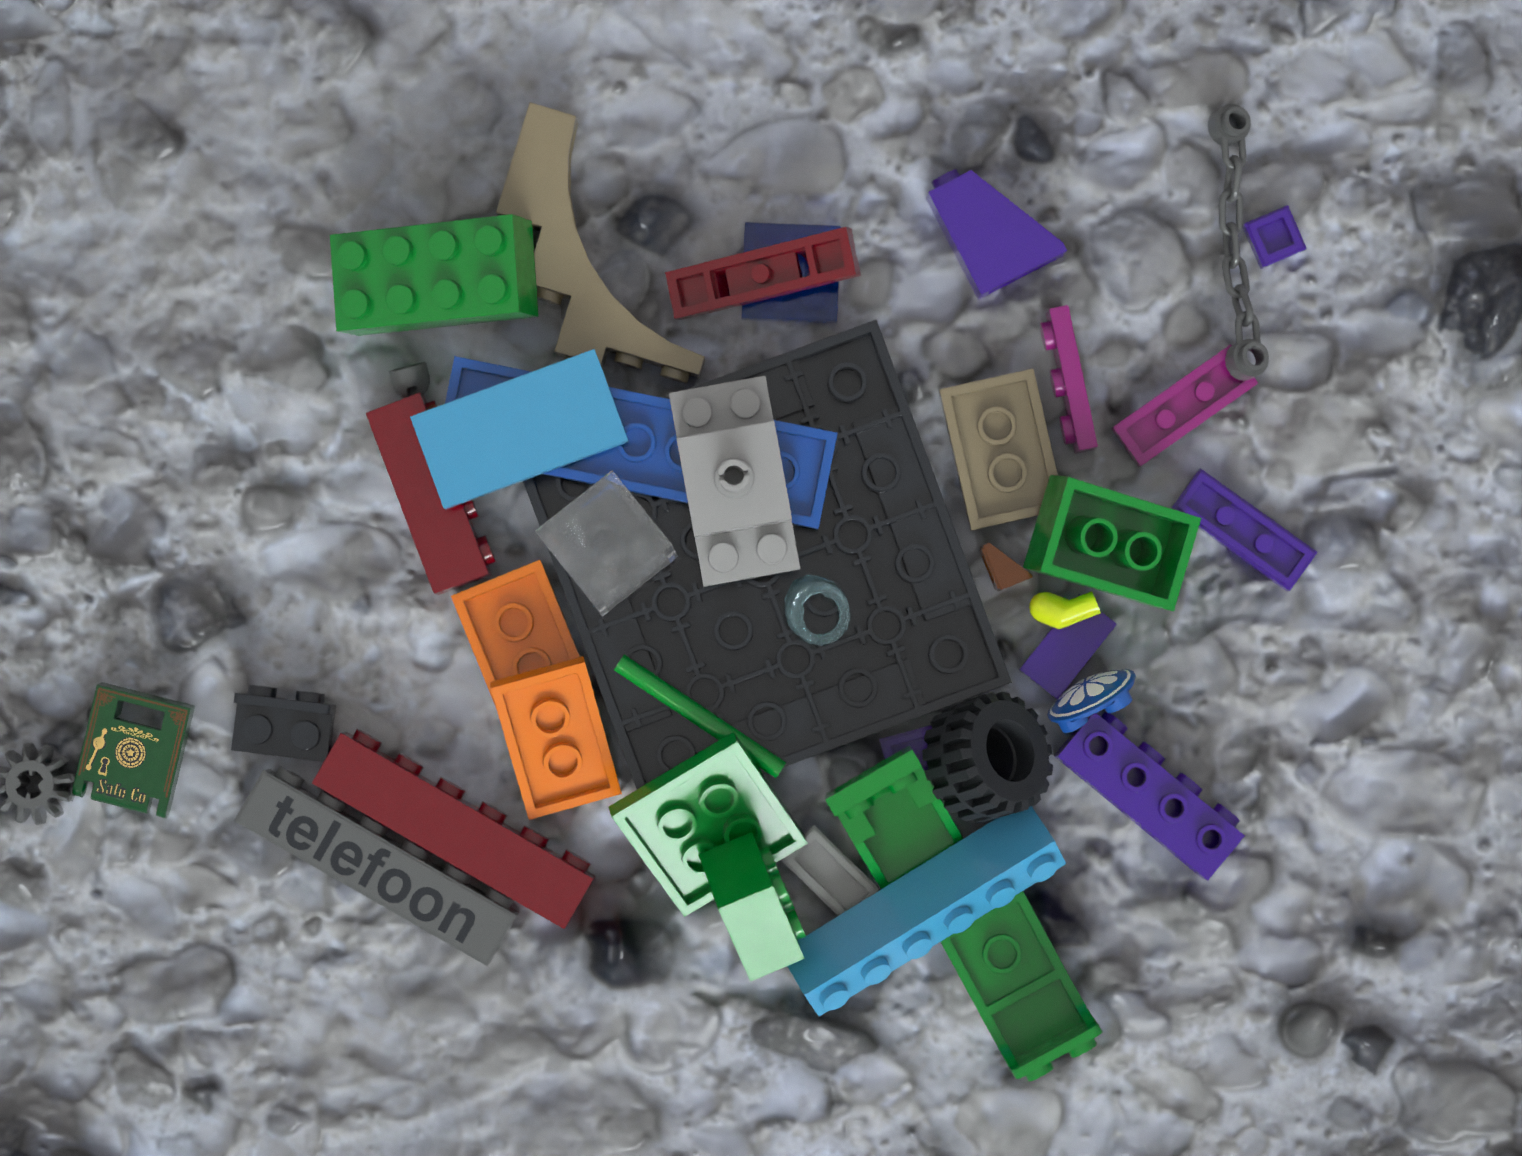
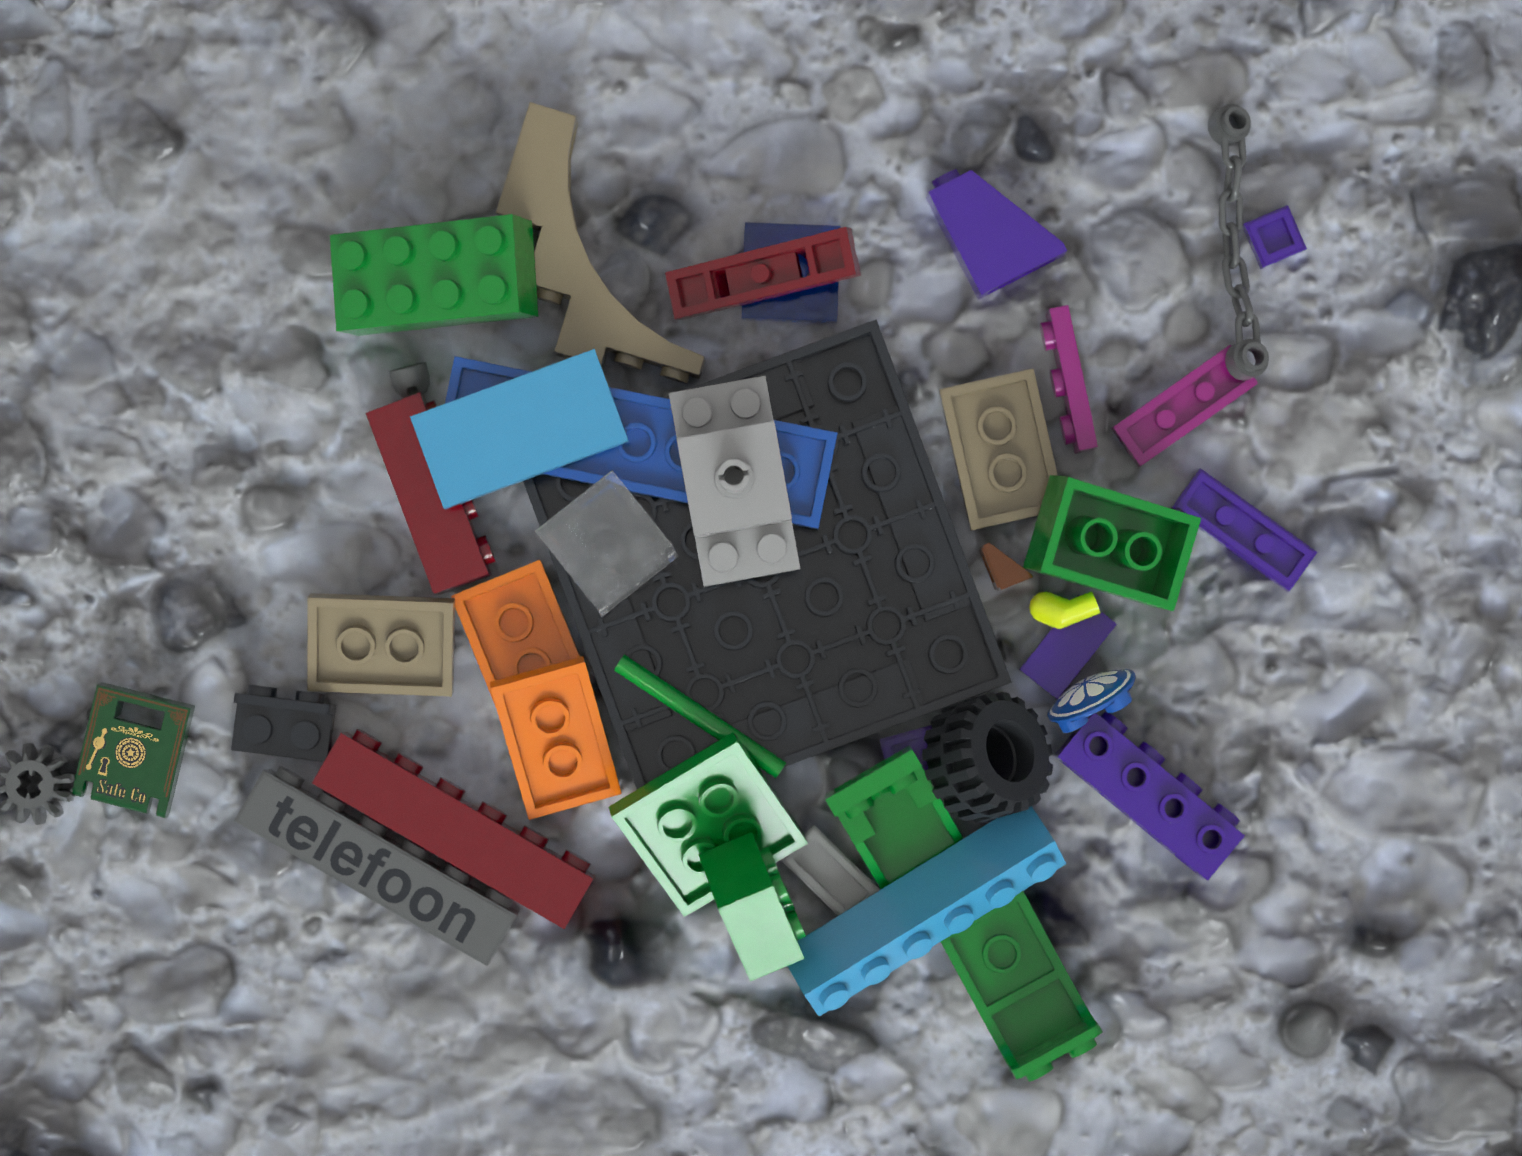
clear light blue piece [785,575,851,646] -> none
none -> dark tan plate [307,593,455,697]

